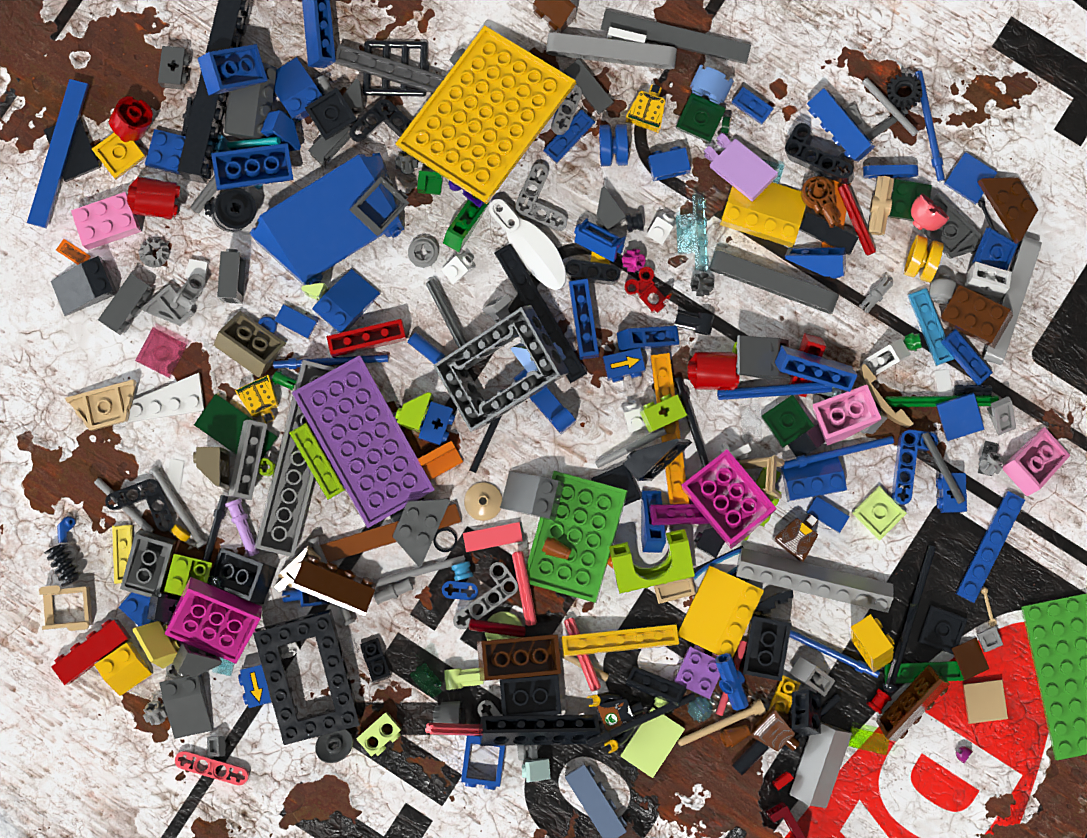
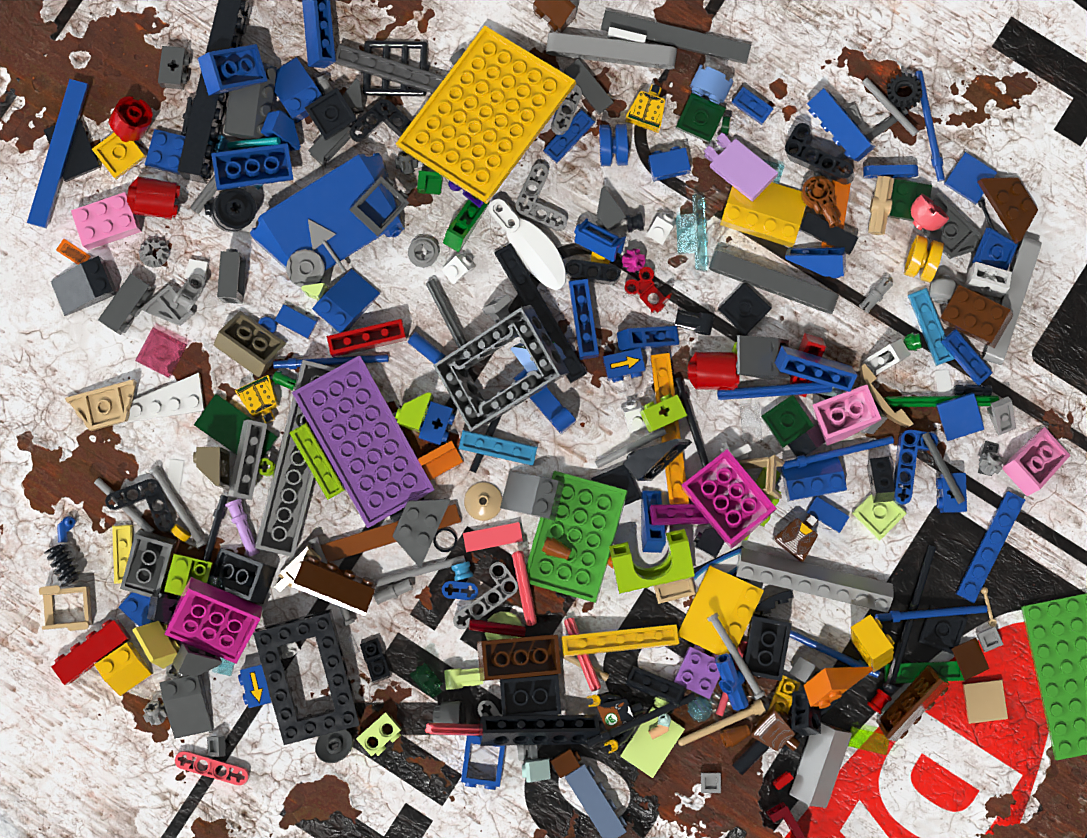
blue bracket [282,589,328,607] -> none
dark grey gear [690,273,714,297] -> none
red axle [838,184,876,256] -> none
magenta hinge [956,746,973,763] -> none
none -> light grey tile [286,249,325,287]
none -> light grey piece [308,219,346,273]
none -> dark azure tile [458,430,537,466]
none -> reddish brown brick [550,748,581,778]
none -> arm [648,713,671,740]
none -> light grey plate [701,773,721,793]
none -> light grey bar [707,612,766,700]
none -> black tile [718,282,772,336]
none -> orange slope [804,667,873,708]
none -> black brick [867,457,895,503]
none -> blue bar [875,605,988,623]

